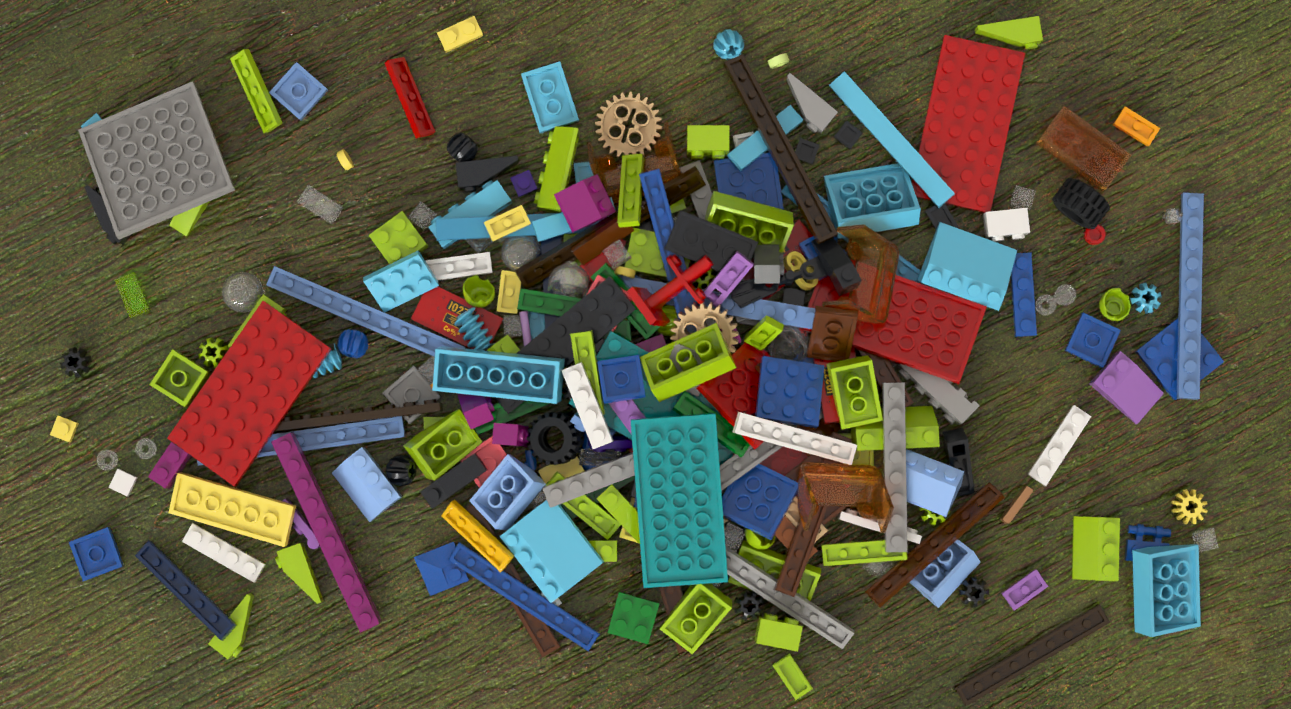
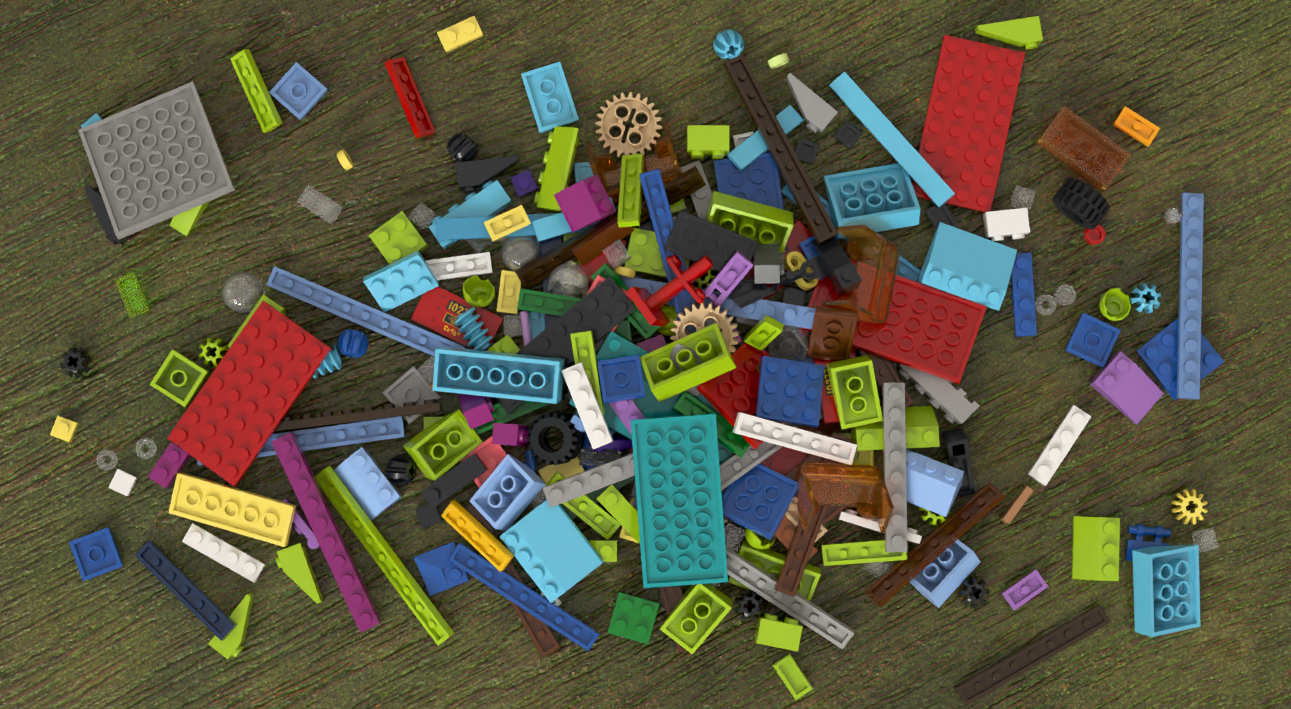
none -> lime plate [315,466,455,646]
none -> black tile [415,505,442,529]

